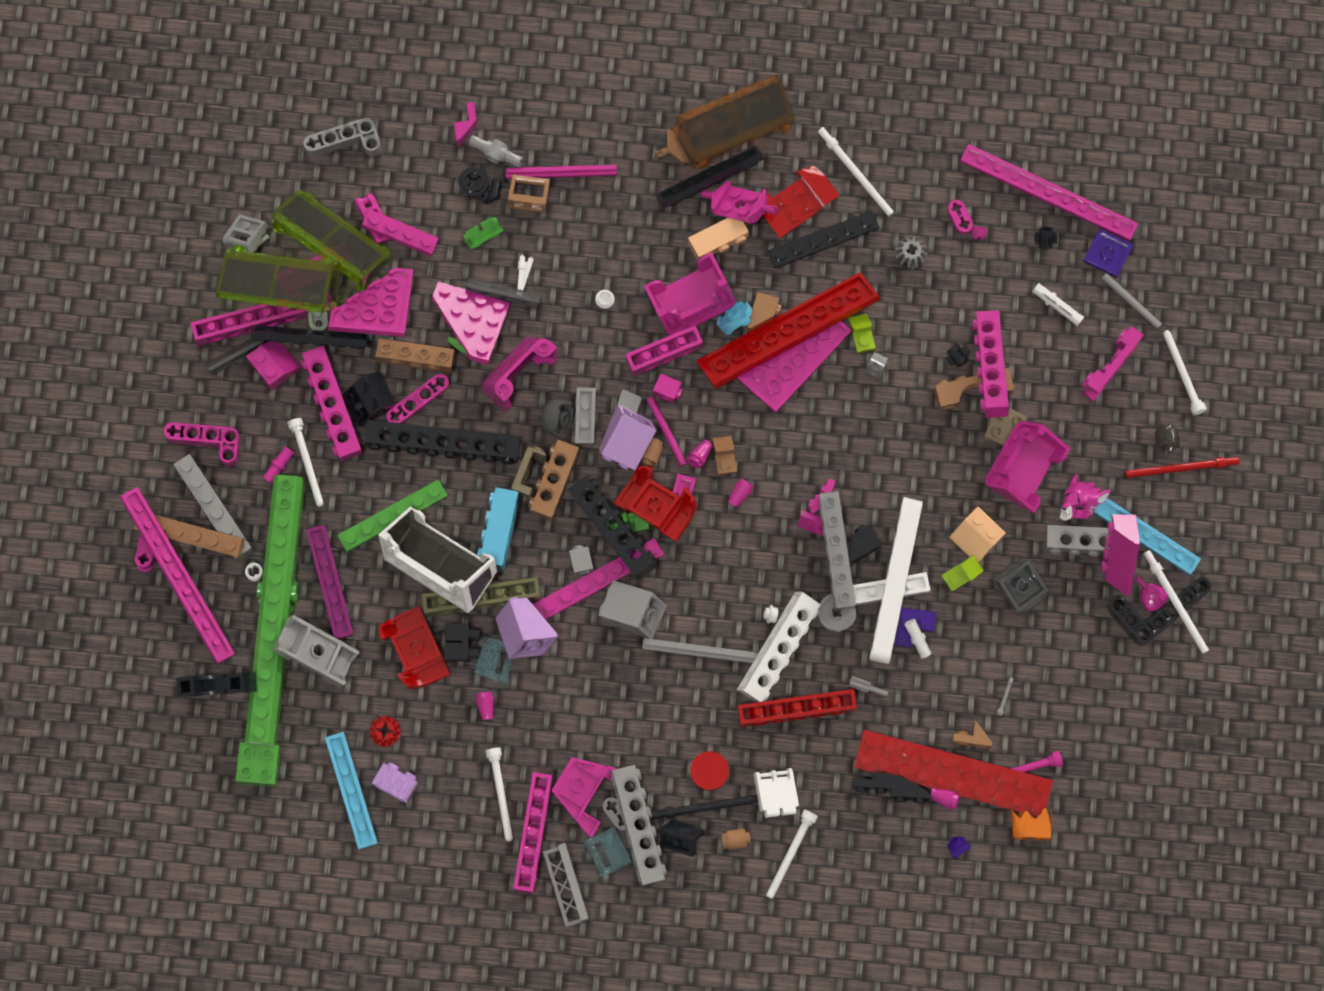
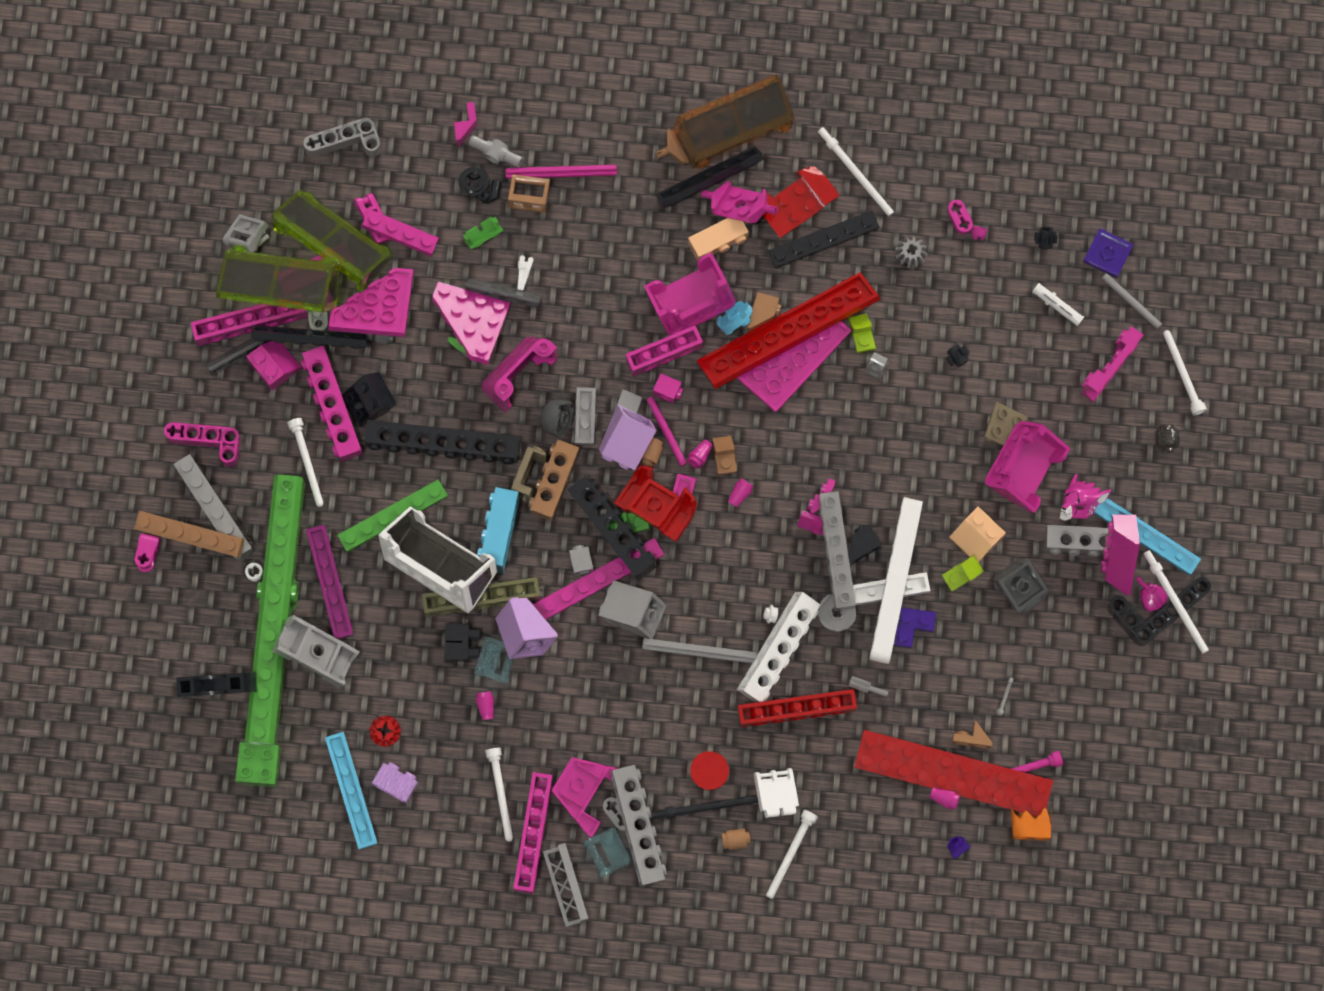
dark pink plate [120,487,235,664] -> none
dark pink pin [262,446,294,484] -> none
medium nougat brick [376,338,455,373] -> none
red piece [379,606,451,690] -> none
dark pink beam [386,374,449,424] -> none
white plate [595,290,614,309] -> none
black panel [659,820,705,857] -> none
black slope [851,772,931,804] -> none
white pin [904,619,932,658] -> none
medium nougat arch [933,368,1015,411] -> none
dark pink plate [960,144,1138,242] -> none
dark pink brick [973,310,1009,418] -> none
red bar [1125,457,1240,478] -> none

